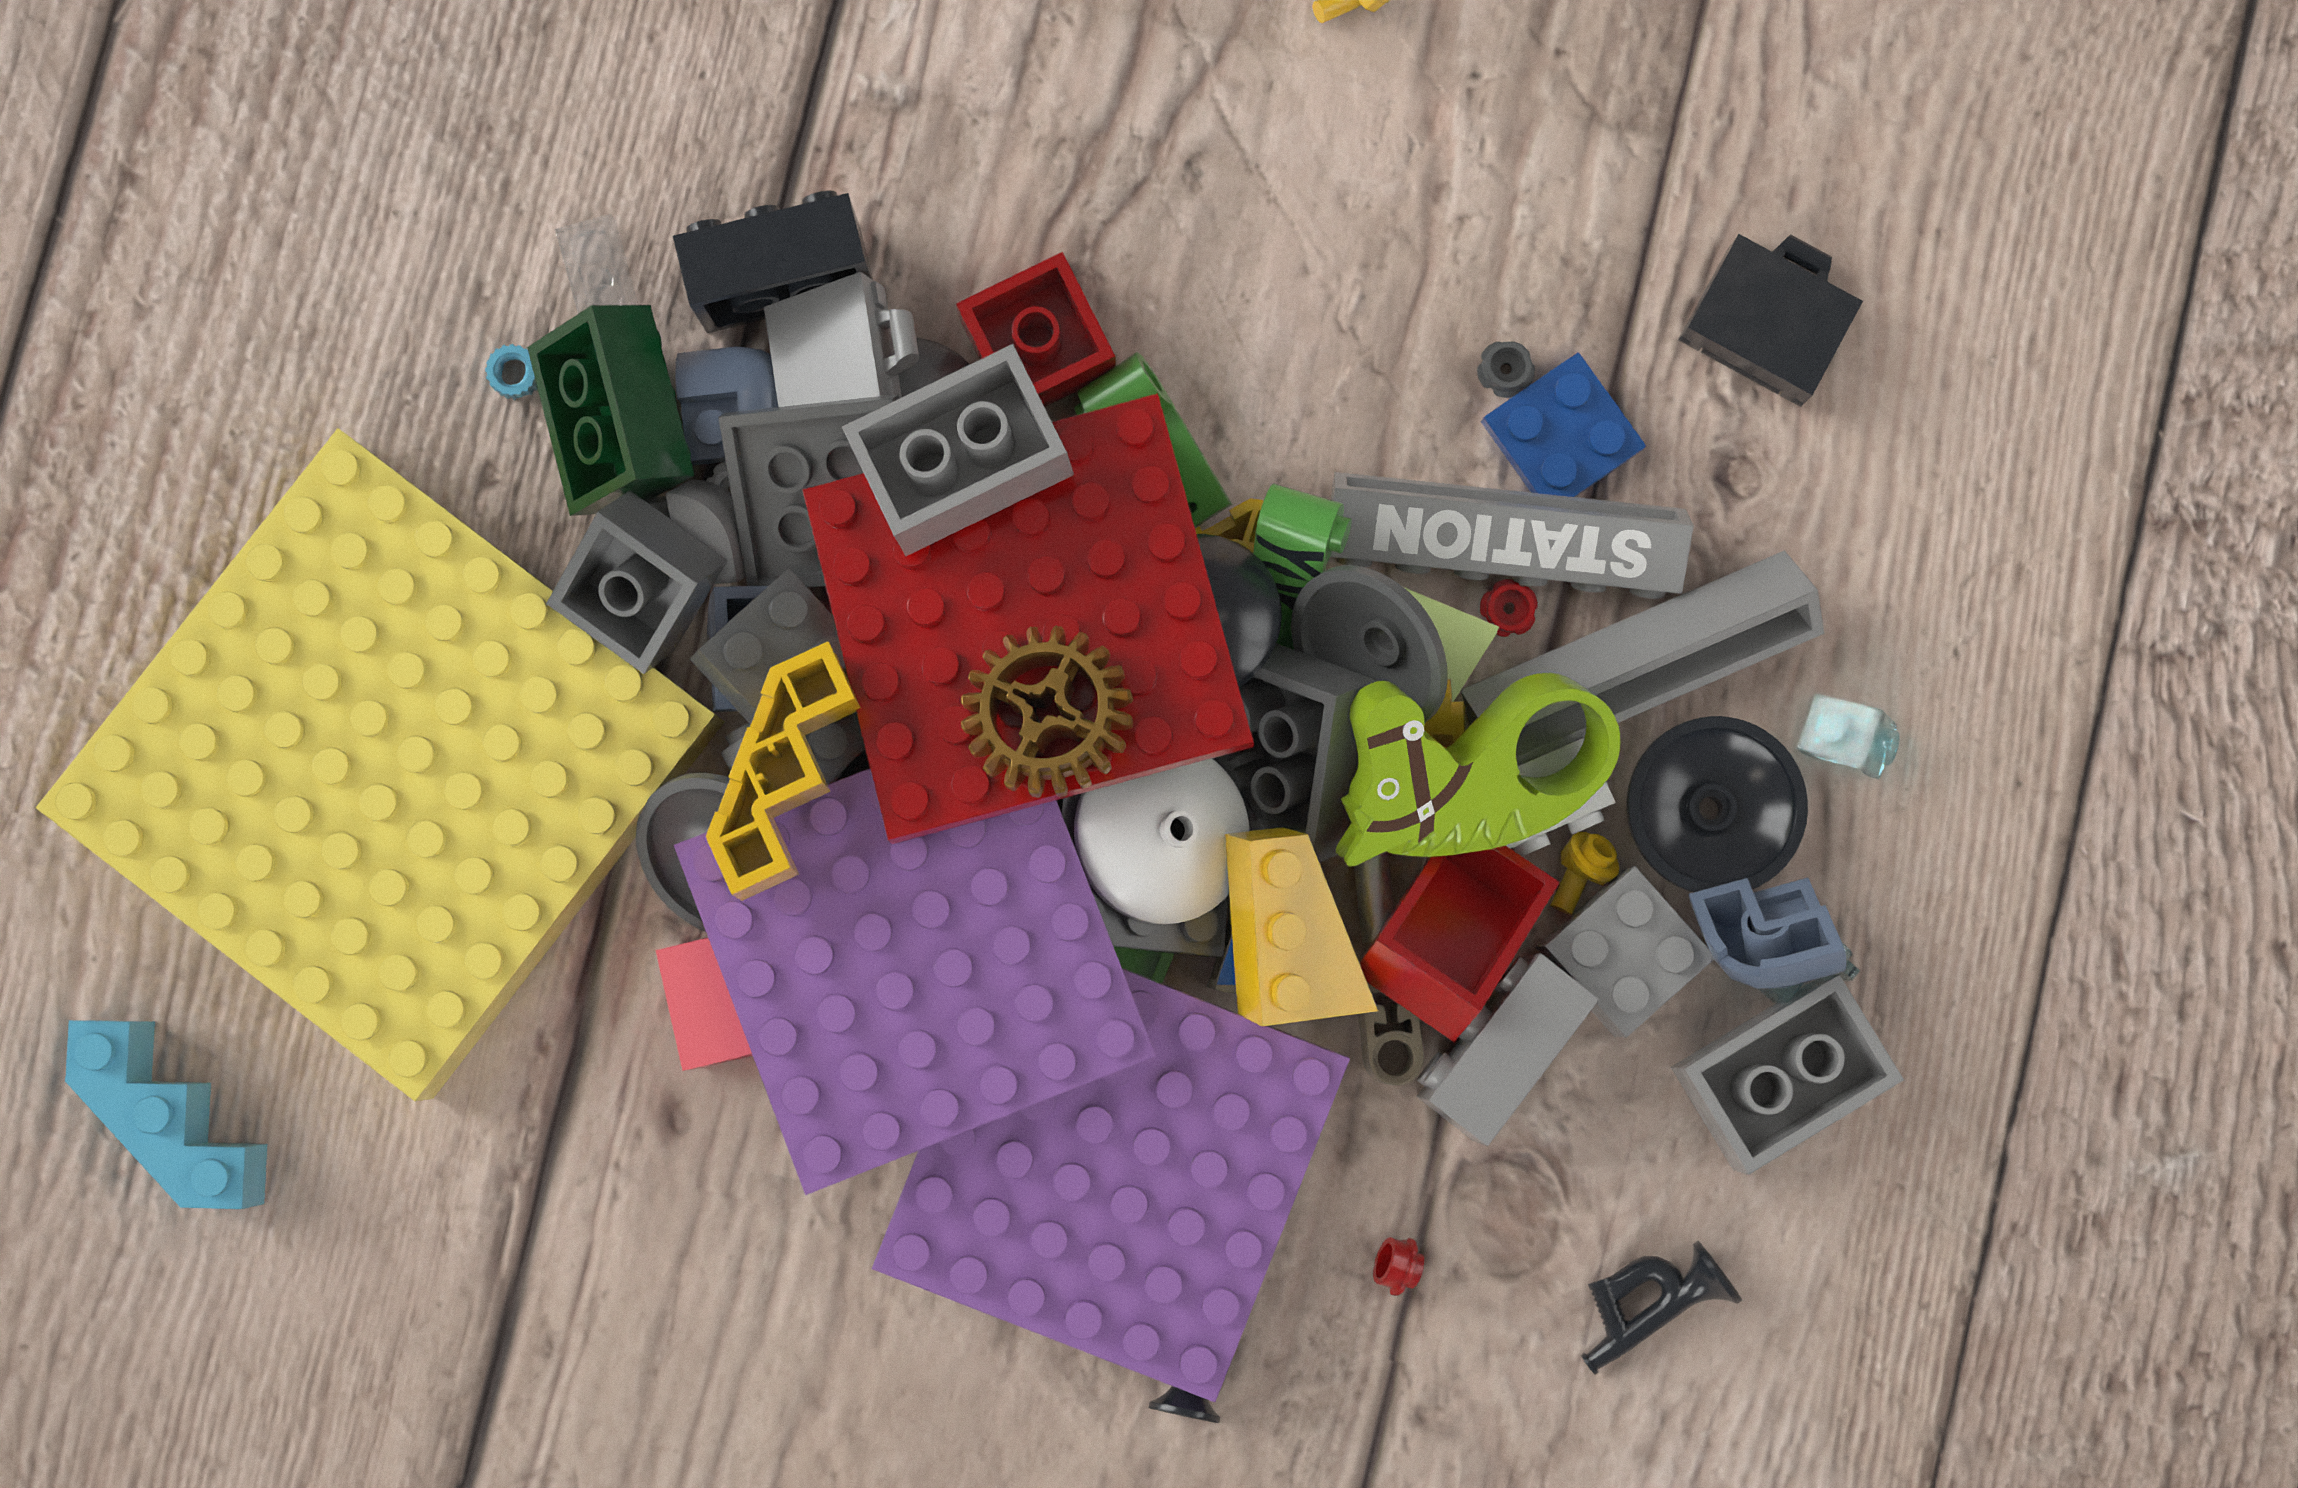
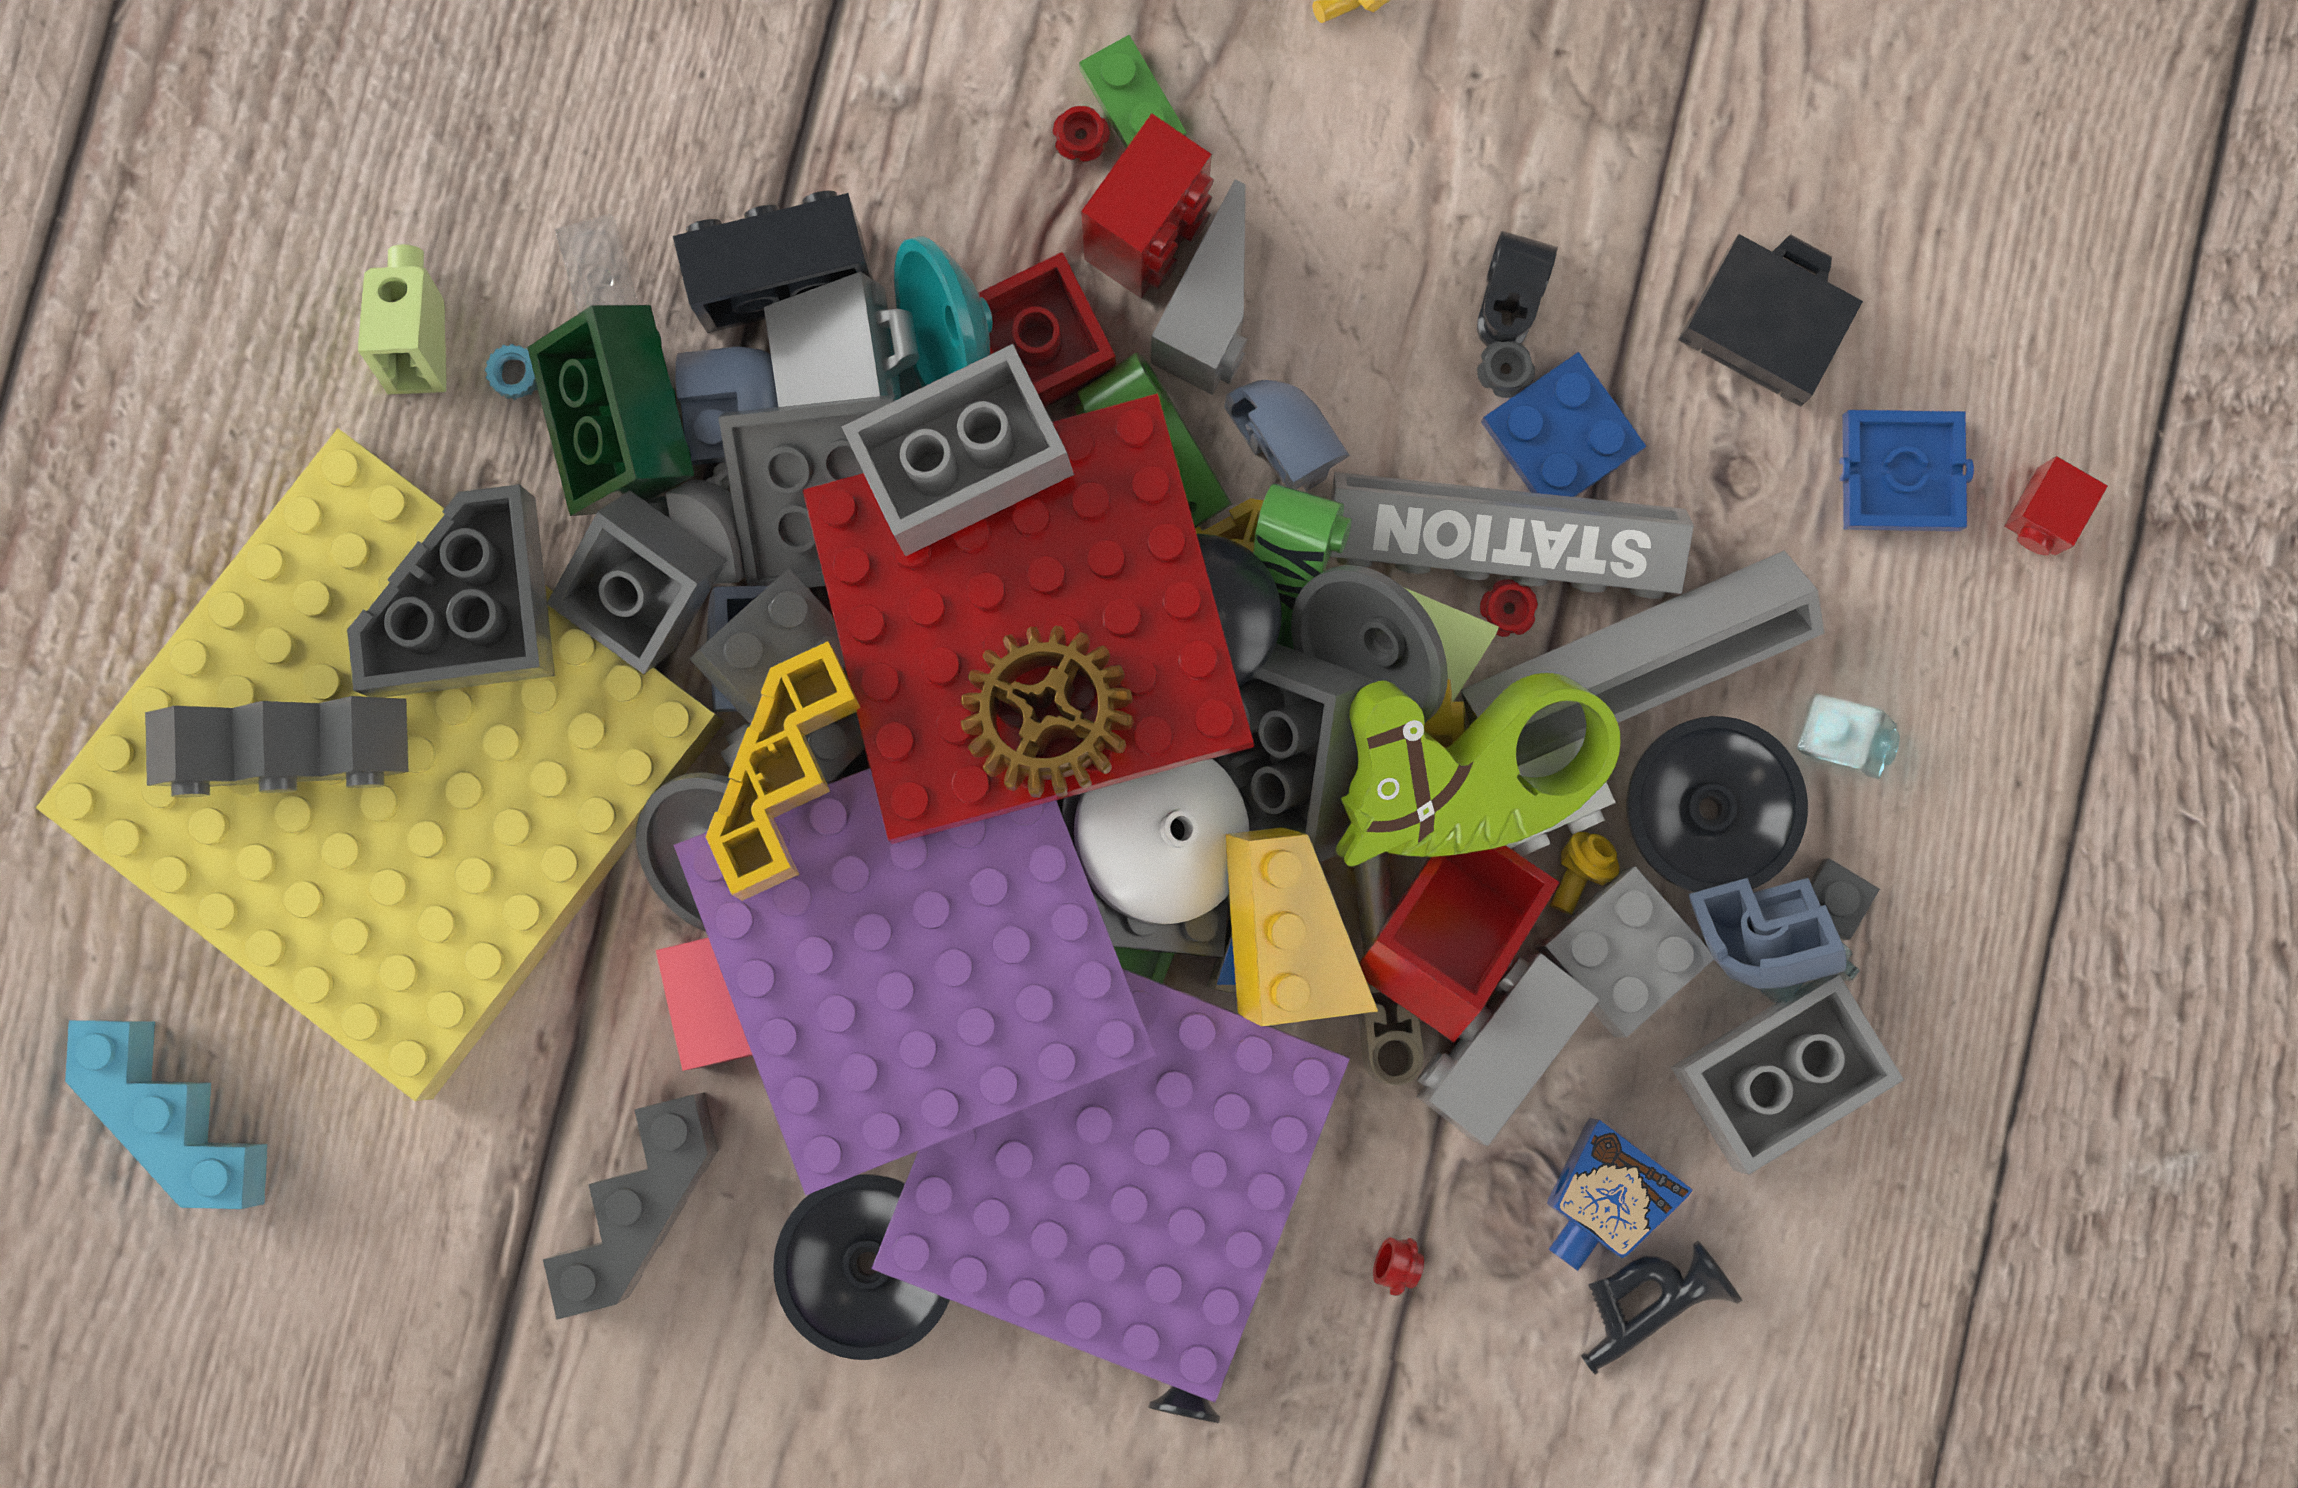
none -> dark grey brick [145,696,409,798]
none -> dark grey brick [347,484,555,698]
none -> yellowish green torso [358,244,446,395]
none -> dark grey brick [543,1092,718,1320]
none -> black dish [773,1174,950,1360]
none -> teal dish [894,236,993,388]
none -> red plate [1052,106,1110,162]
none -> bright green plate [1079,35,1187,149]
none -> red piece [1081,113,1214,299]
none -> light grey slope [1151,179,1248,395]
none -> sand blue brick [1224,380,1350,492]
none -> black piece [1477,231,1558,346]
none -> torso [1547,1118,1693,1271]
none -> dark grey plate [1810,858,1880,940]
none -> blue plate [1839,410,1974,531]
none -> red brick [2004,456,2108,556]

